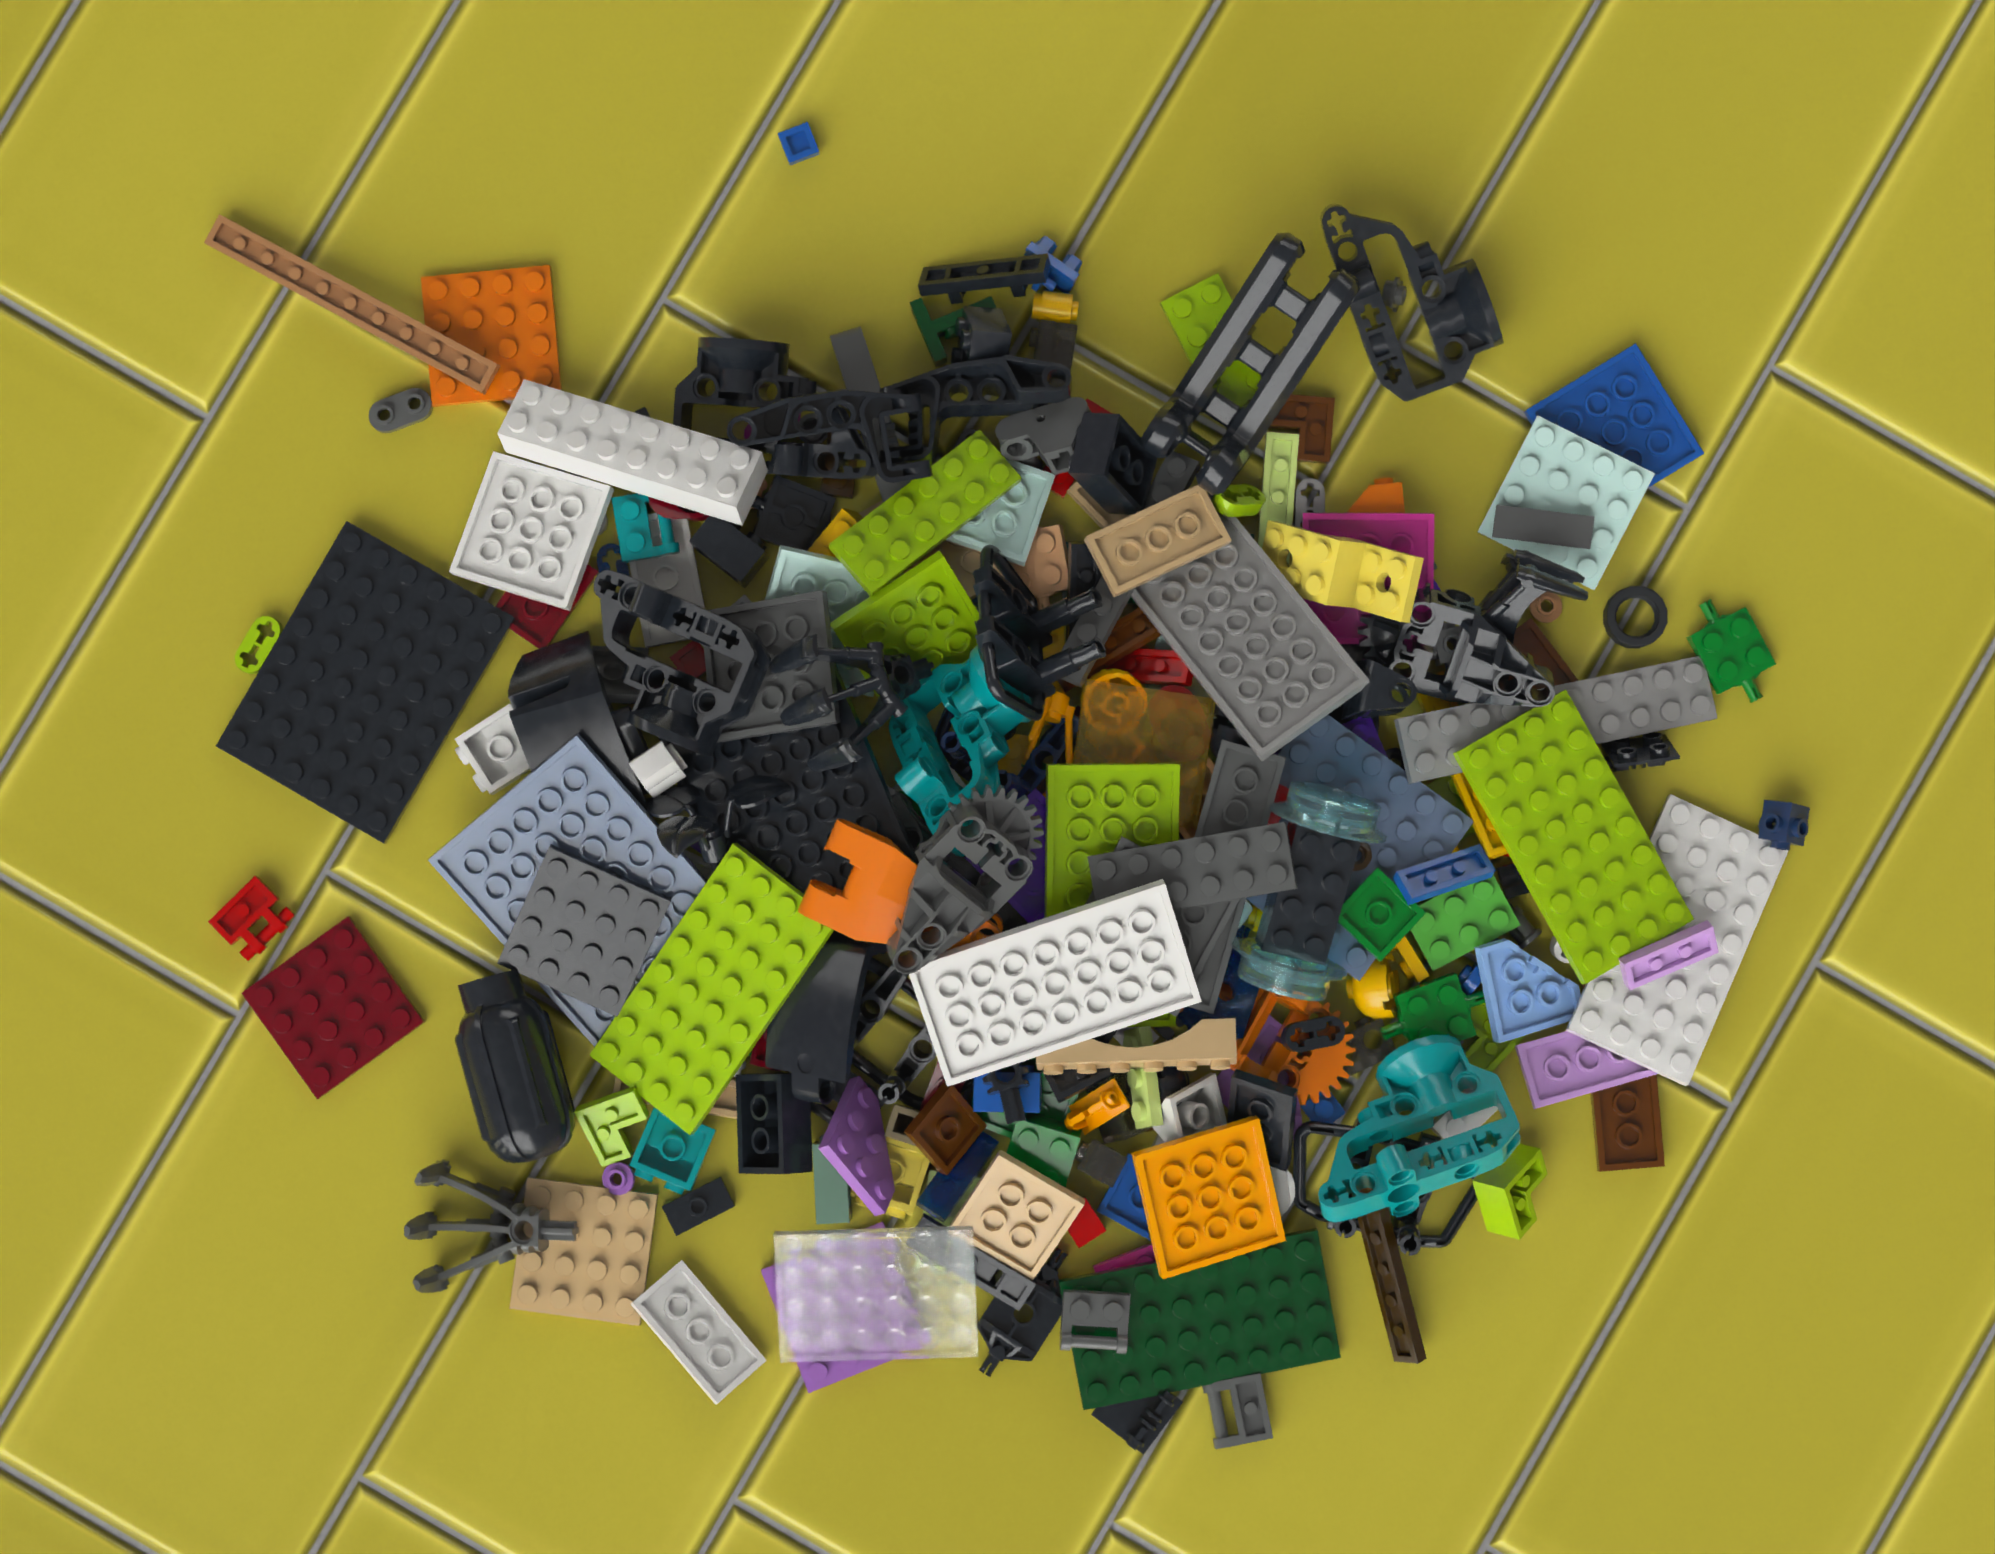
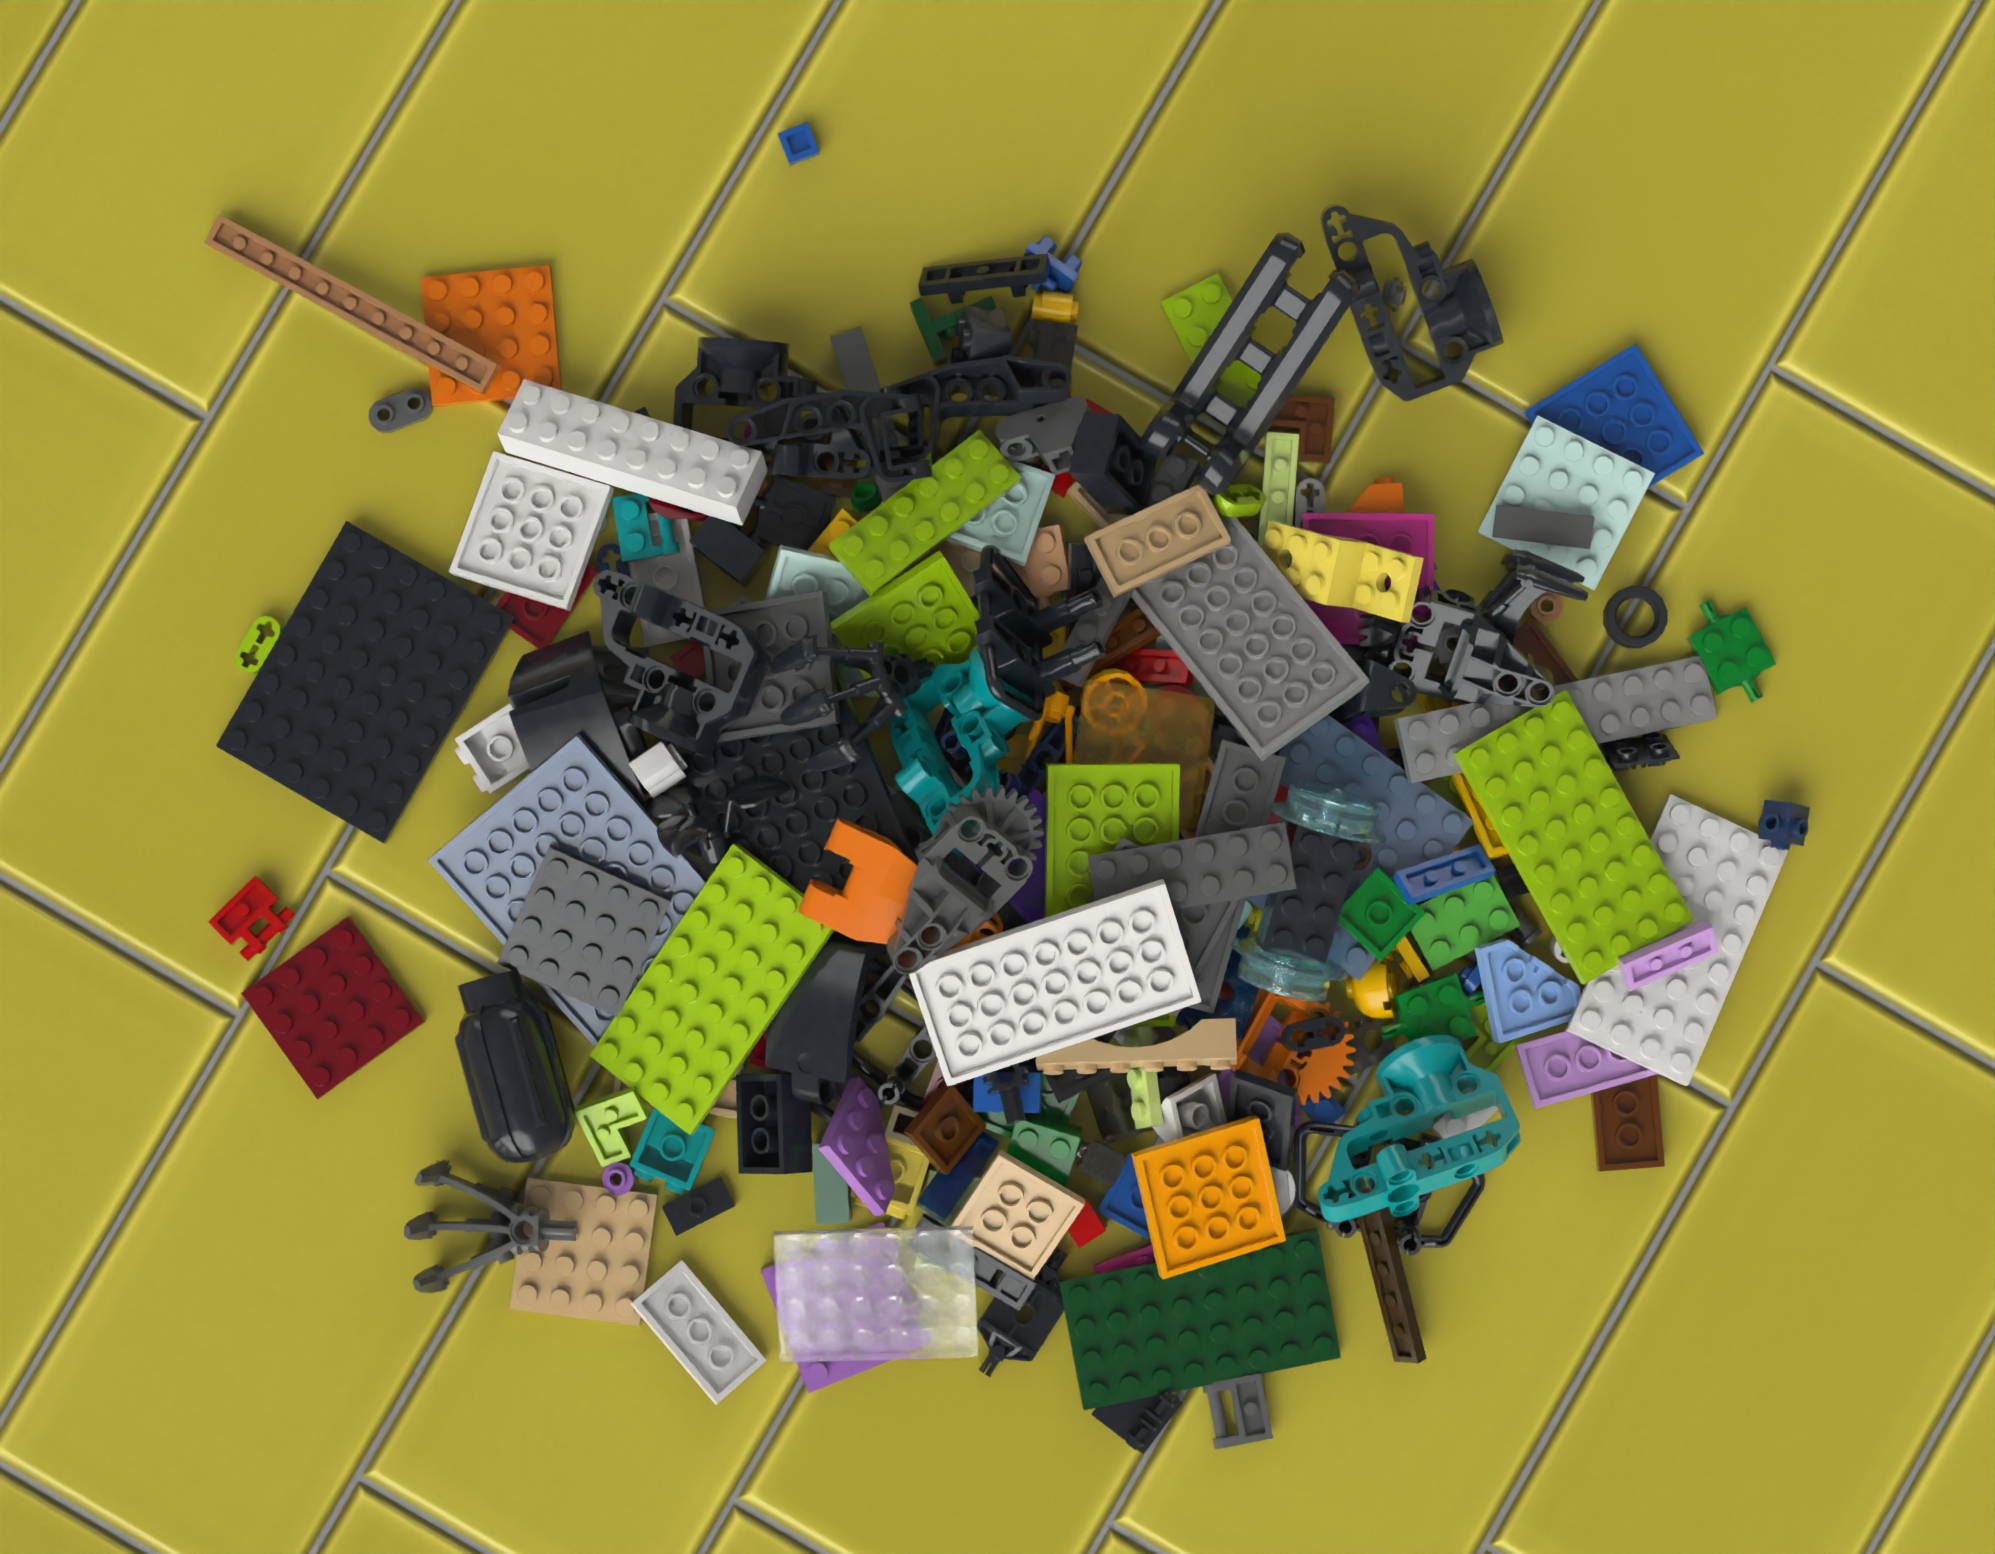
dark grey plate [1059,1289,1130,1354] -> none
light orange hinge [1064,1078,1131,1135] -> none
lime brick [1472,1144,1548,1240] -> none
none -> green plate [851,482,882,512]

